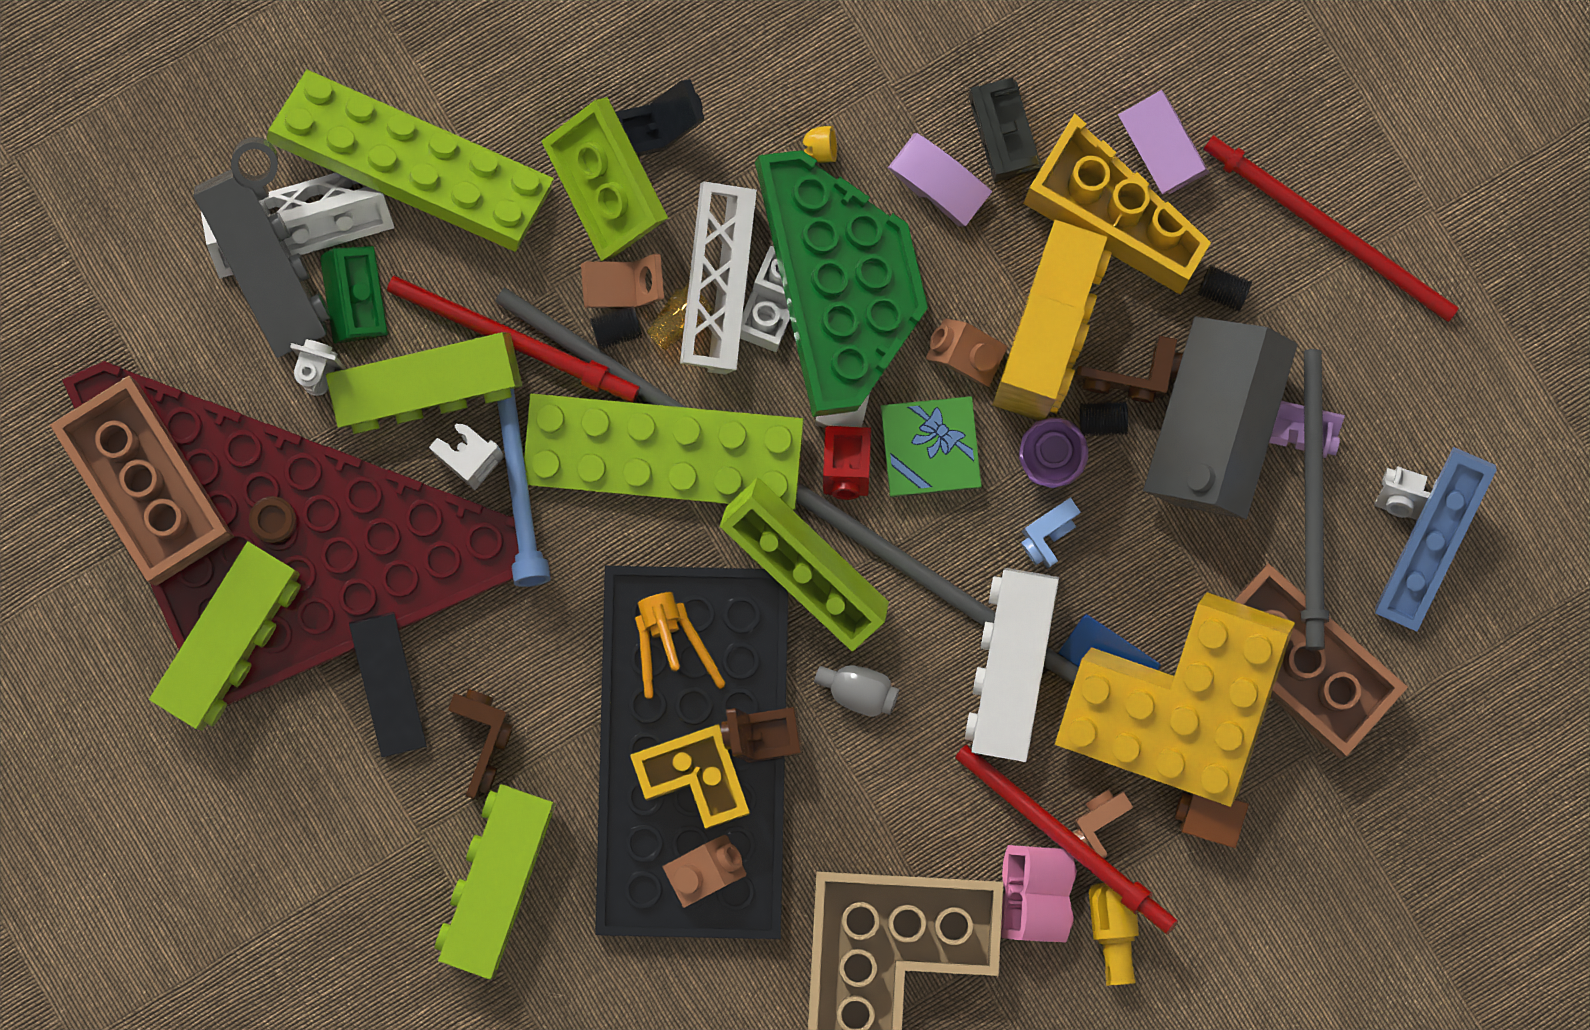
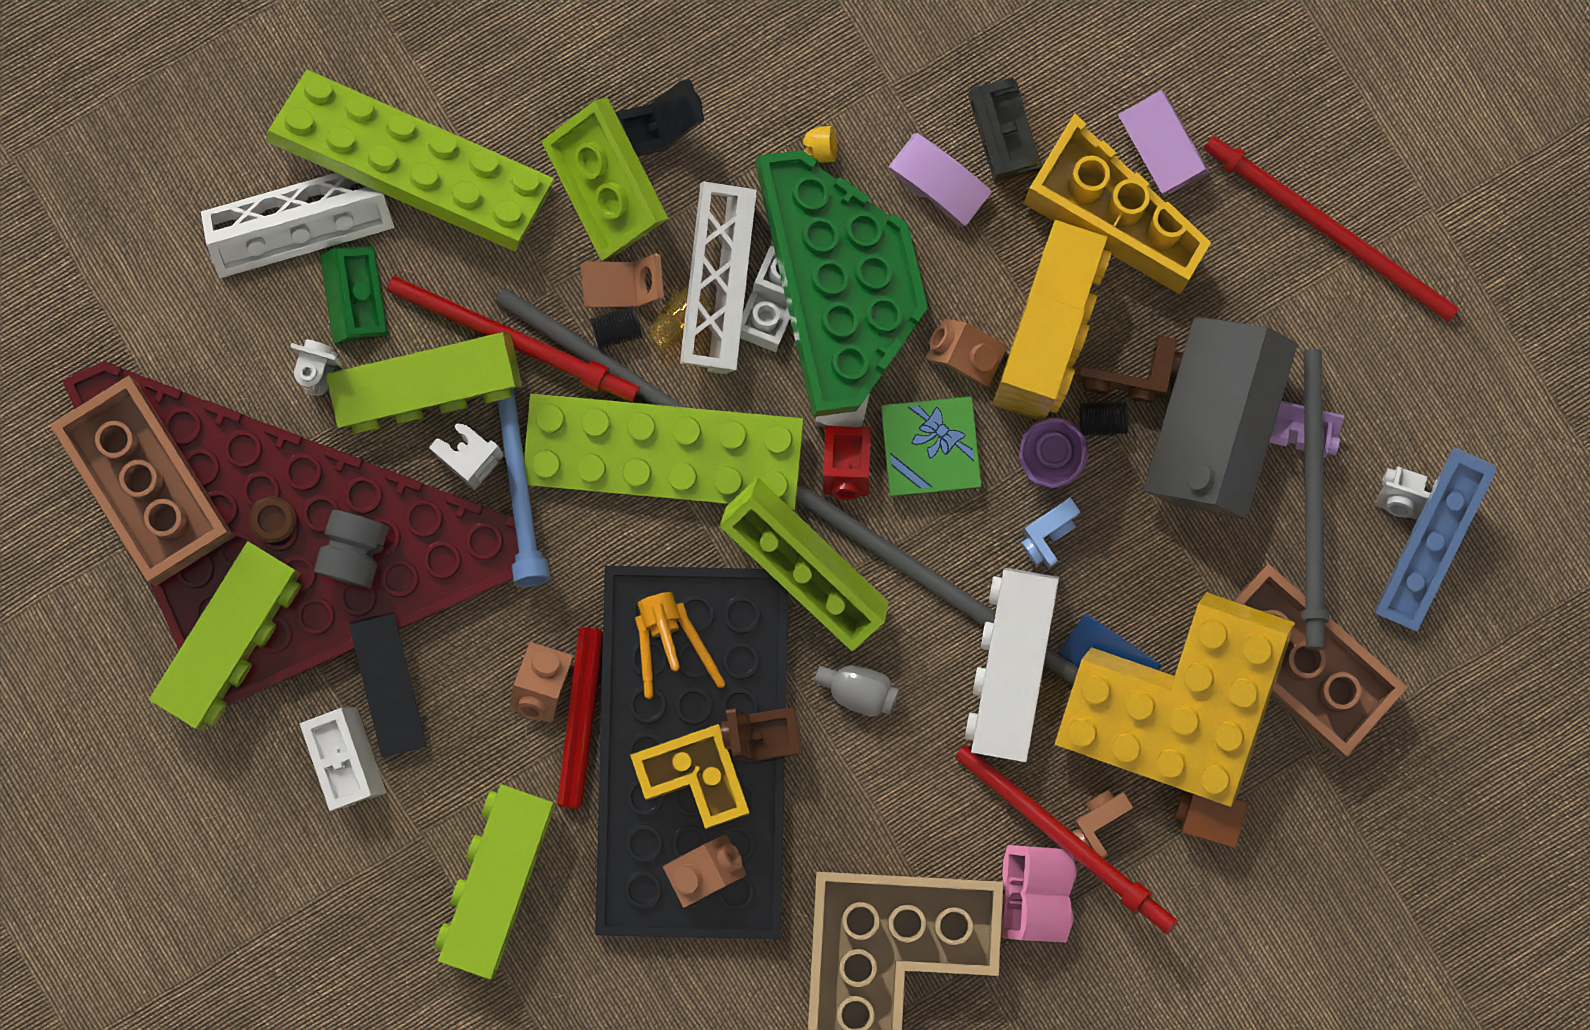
dark grey hinge [193,137,331,358] -> none
reddish brown bracket [448,689,514,800] -> none
yellow arm [1089,883,1139,986] -> none
black piece [1198,264,1252,312] -> none
none -> white hinge [299,707,386,811]
none -> dark grey wheel [313,510,389,589]
none -> nougat bracket [509,642,574,722]
none -> red axle [557,627,603,809]

